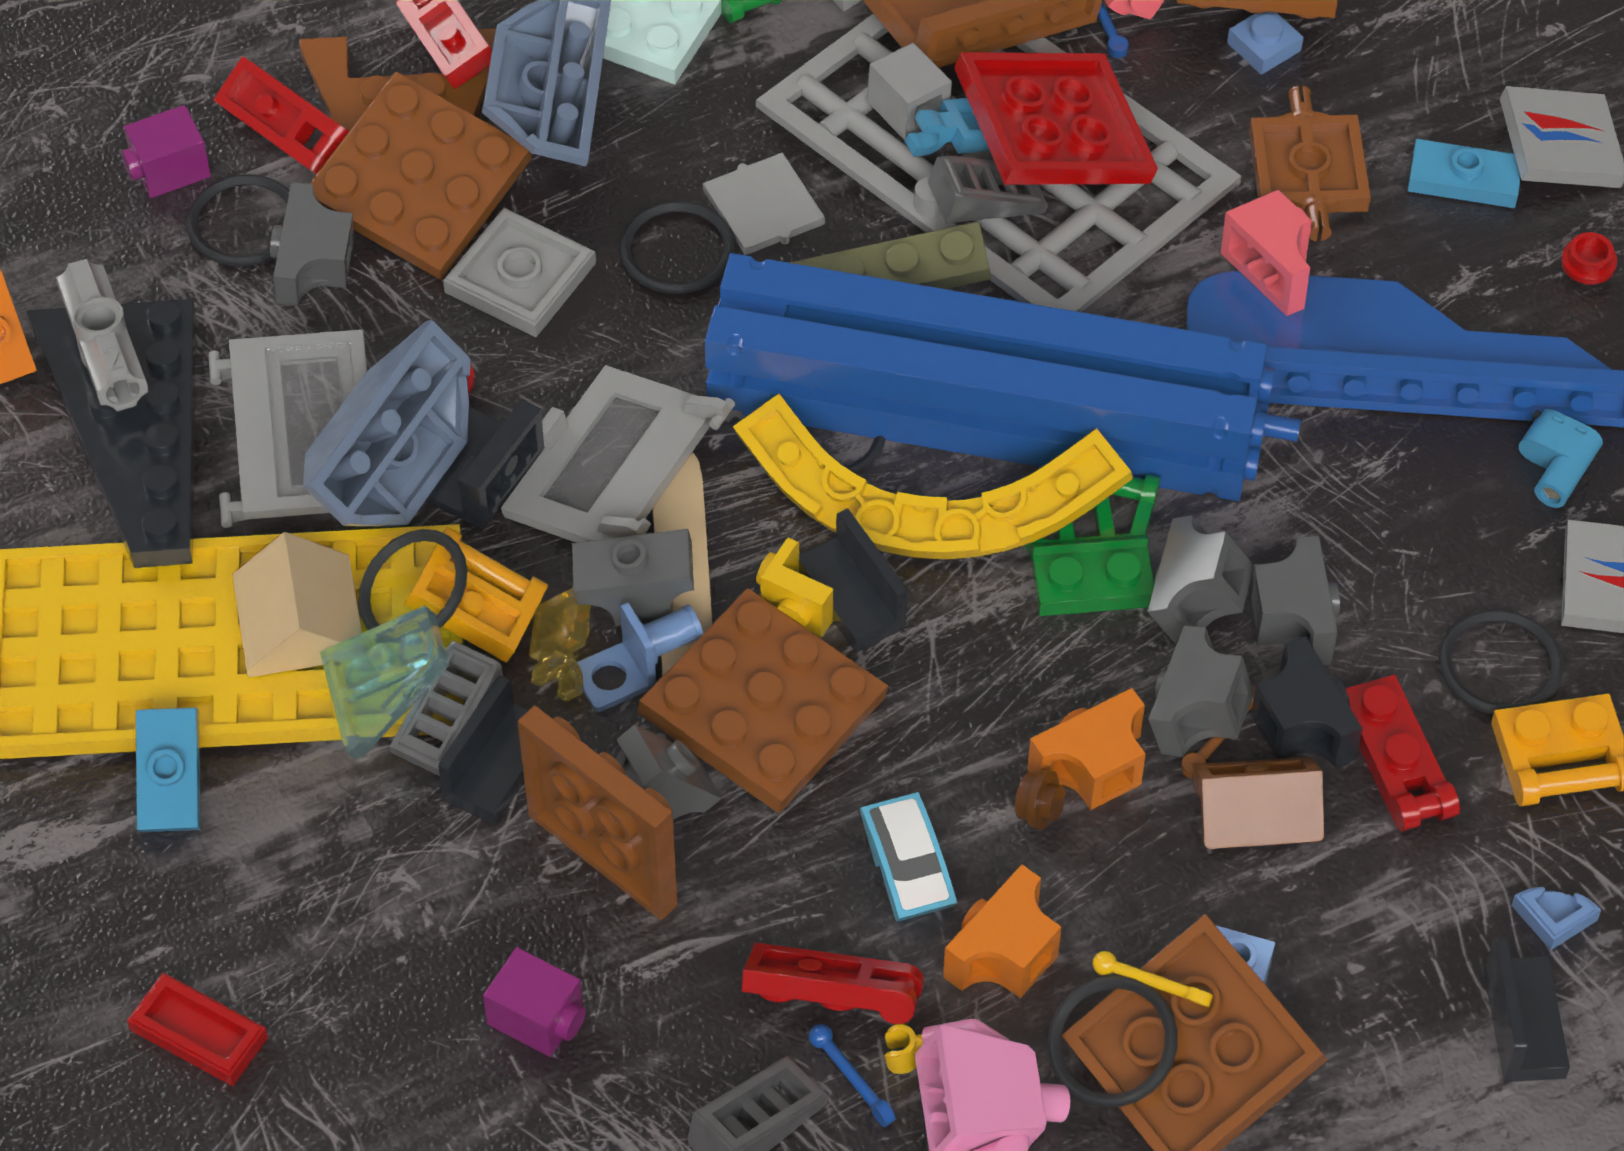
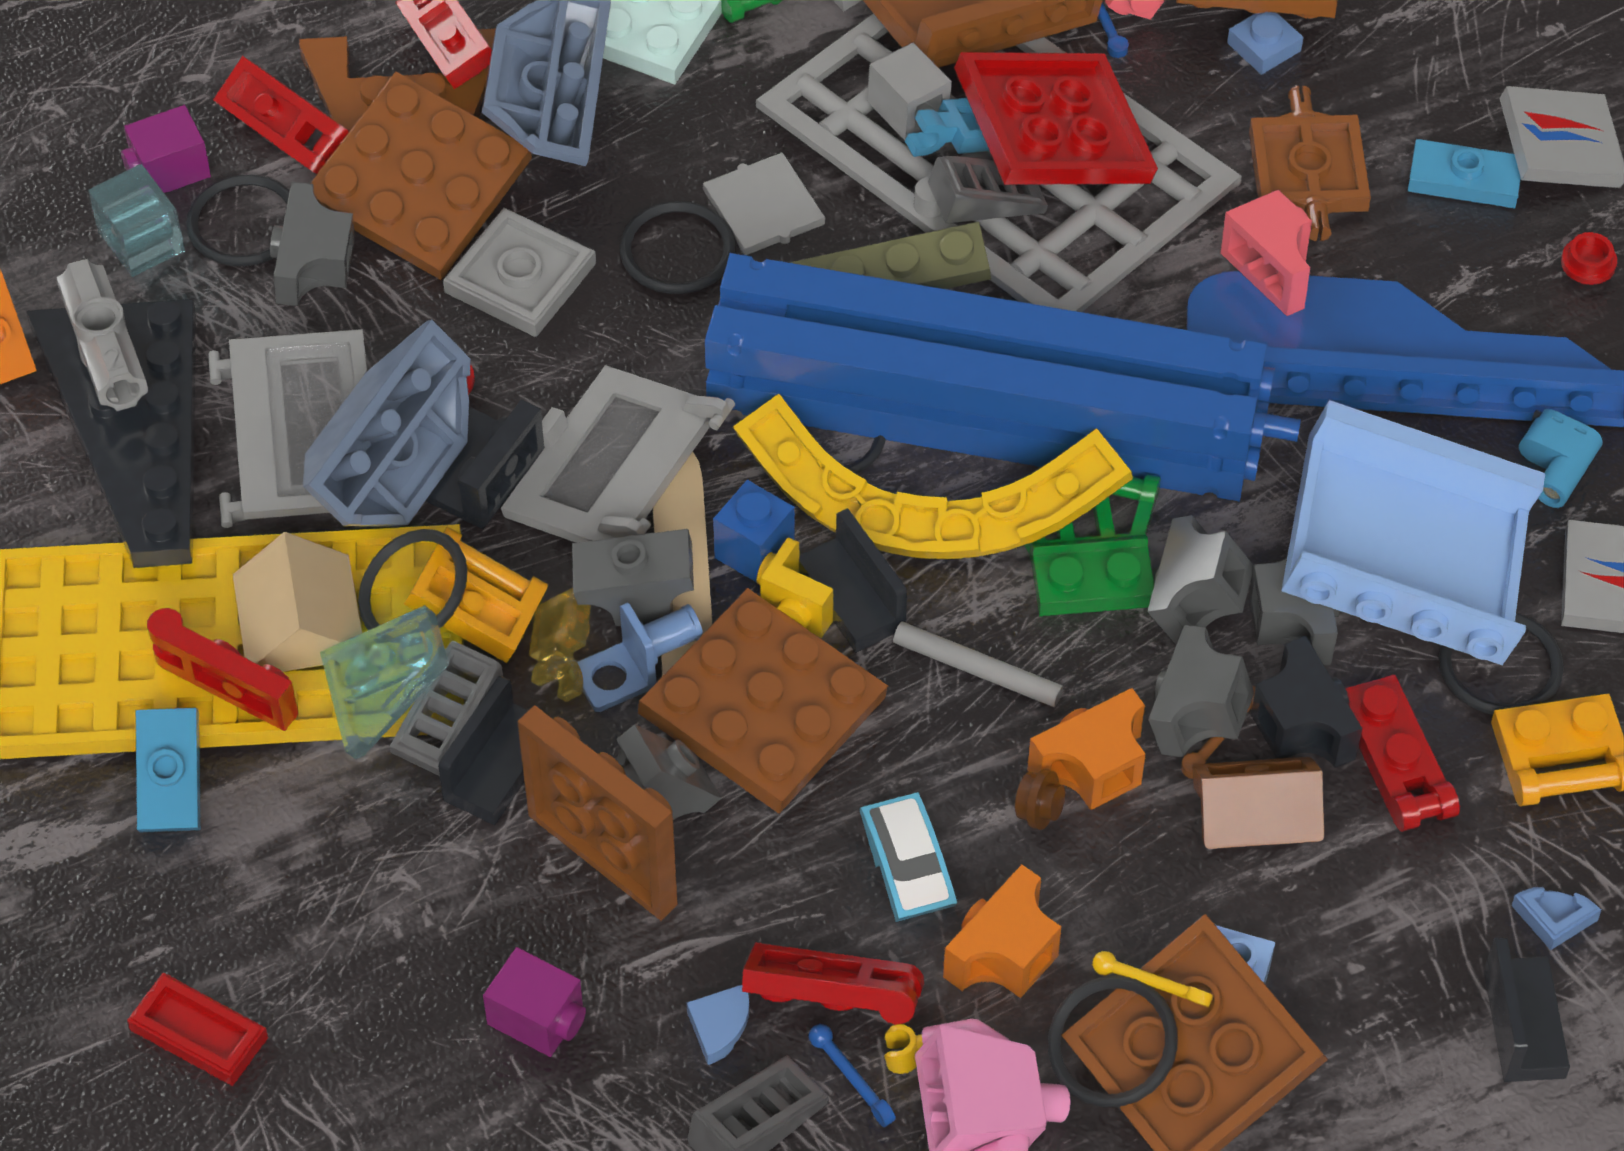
none -> clear light blue piece [88,164,185,277]
none -> red plate [147,608,298,731]
none -> medium blue tile [687,985,749,1065]
none -> blue brick [713,480,795,582]
none -> light grey bar [893,621,1064,708]
none -> light blue panel [1281,400,1545,665]

